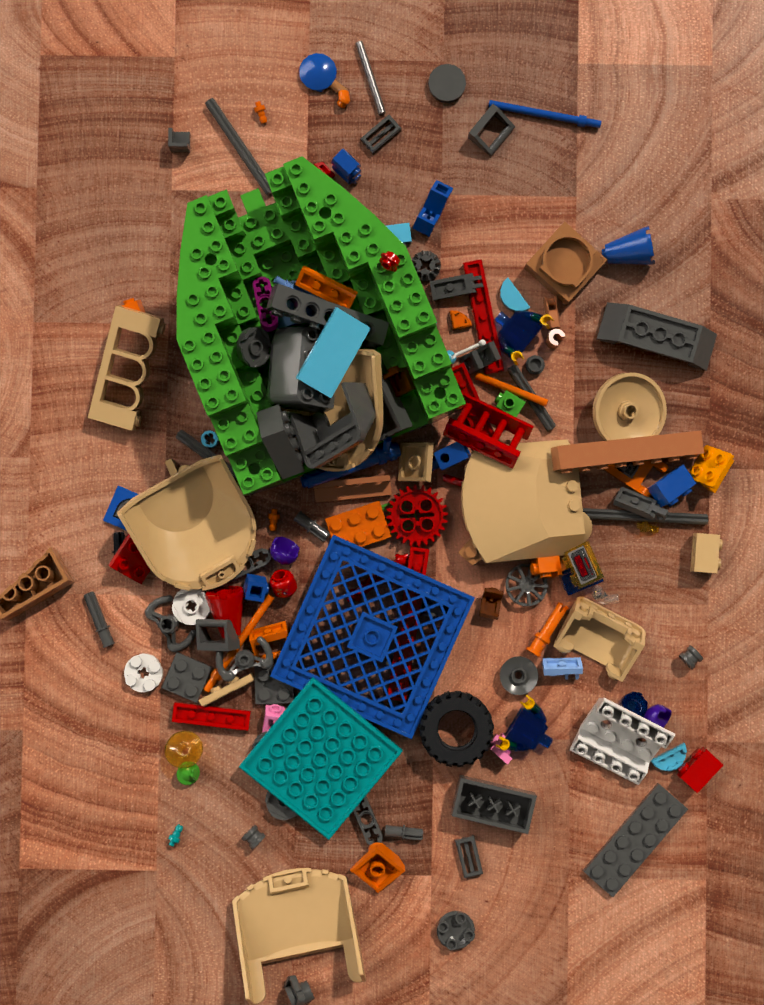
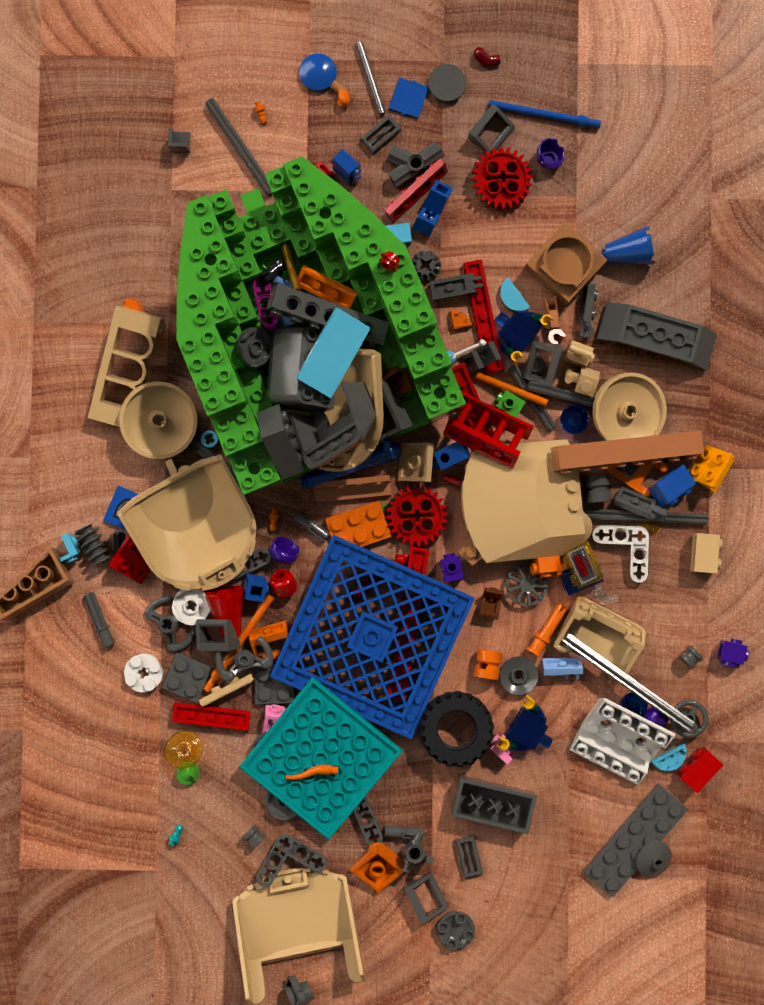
none -> medium azure bracket [59,533,82,564]
none -> dark grey piece [75,524,112,567]
none -> tan dish [119,381,197,459]
none -> dark grey beam [256,834,327,887]
none -> black axle [259,254,295,285]
none -> pearl gold bar [281,242,301,291]
none -> orange animal [285,764,338,780]
none -> red plate [384,159,448,223]
none -> dark grey piece [387,142,445,188]
none -> blue piece [389,77,429,119]
none -> dark grey pin [400,833,434,873]
none -> dark grey tile [404,872,449,924]
none -> dark purple brick [440,553,464,582]
none -> red gear [471,146,533,210]
none -> dark red arm [474,47,500,66]
none -> orange wheel [474,649,503,680]
none -> dark grey tile [523,341,565,387]
none -> dark grey axle [527,381,595,408]
none -> dark purple hair [536,138,565,170]
none -> clear blue hair [560,405,589,434]
none -> axle [562,633,695,732]
none -> tan brick [563,340,595,367]
none -> tan brick [565,366,600,397]
none -> dark grey hinge [579,284,598,339]
none -> dark grey wheel [583,474,611,503]
none -> white beam [592,525,649,583]
none -> dark grey dish [636,841,672,877]
none -> dark grey piece [670,700,709,738]
none -> dark purple brick [717,638,749,668]

